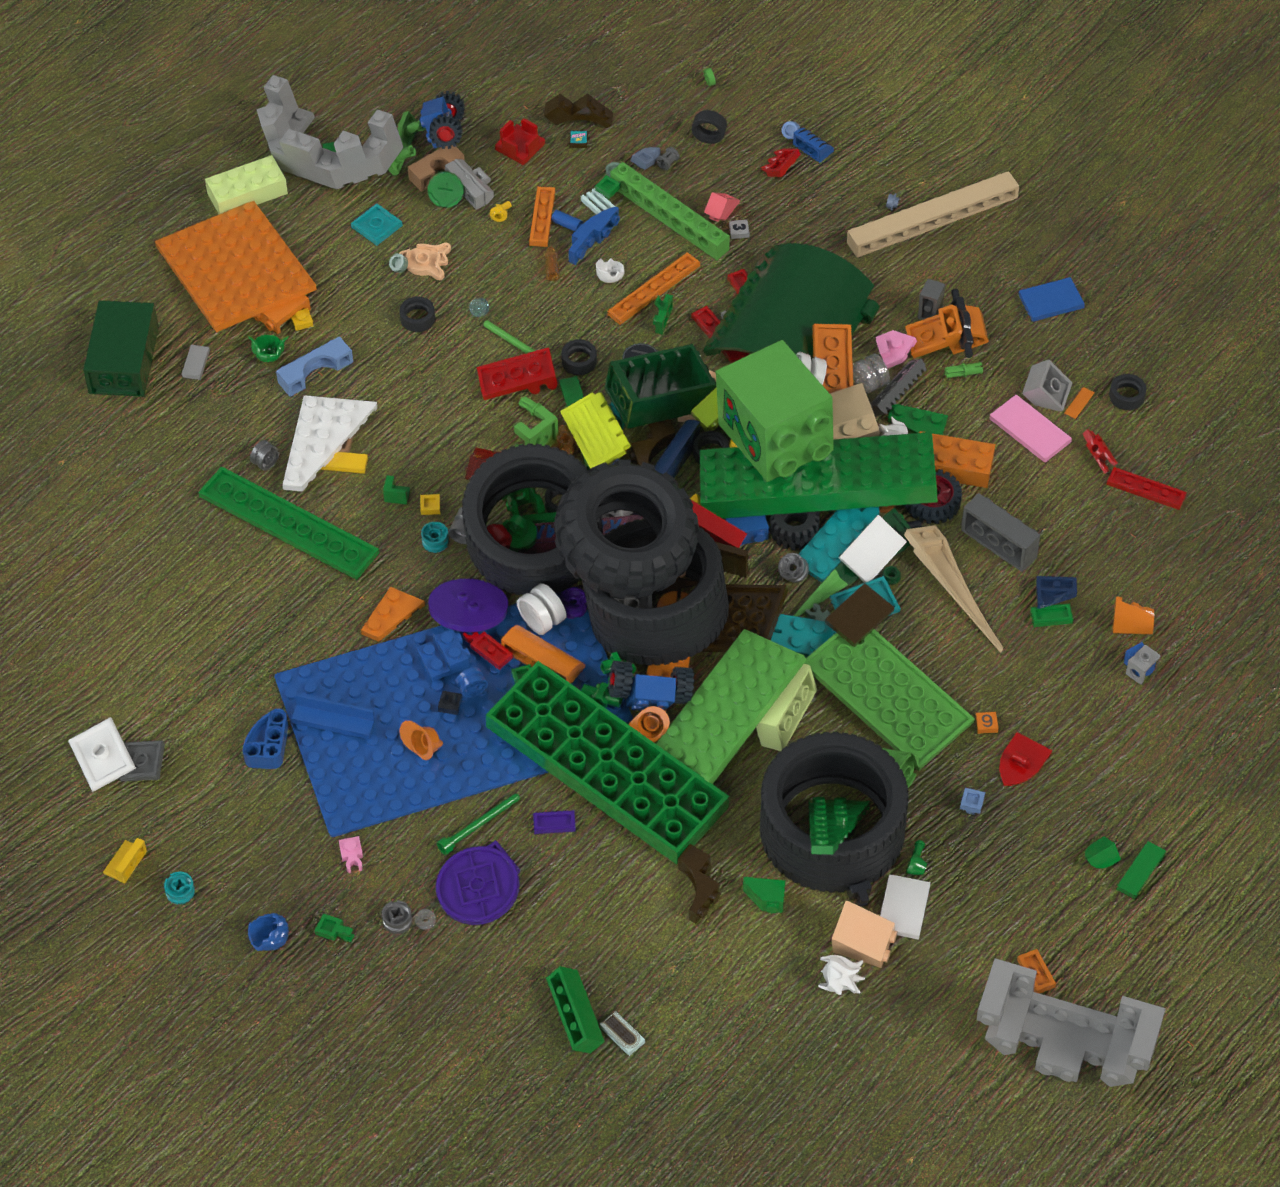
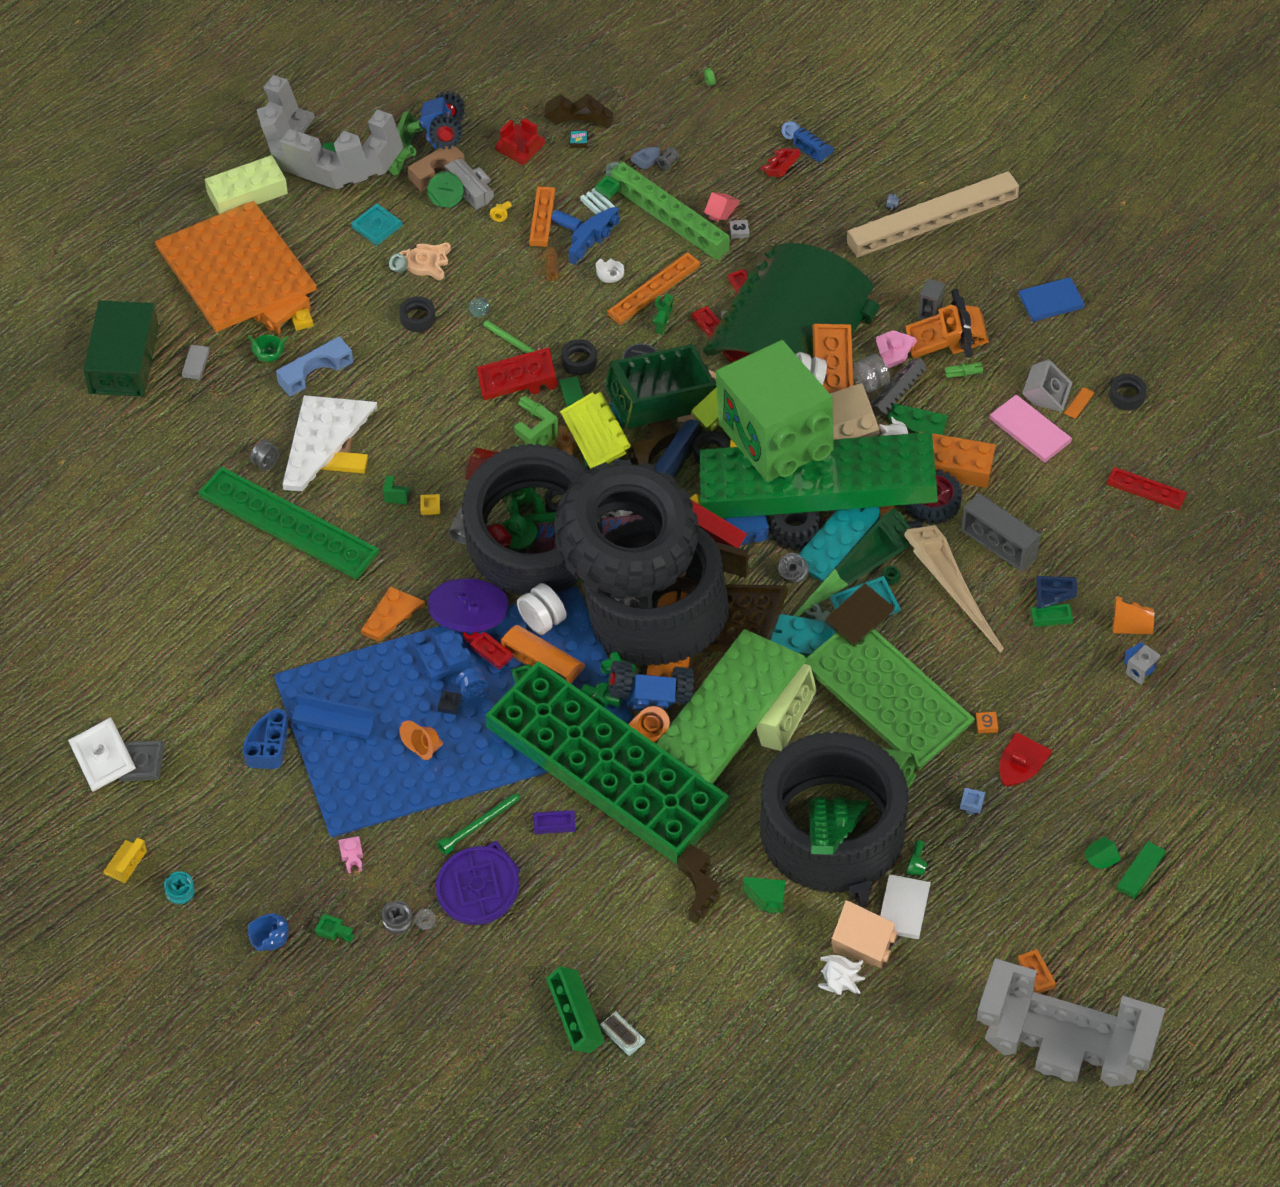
teal wheel [421,522,449,553] -> none
dark purple wheel [560,587,587,619] -> none
black tyre [691,110,727,144] -> none
white tile [839,515,907,583] -> none
red hinge [1083,429,1118,474] -> none

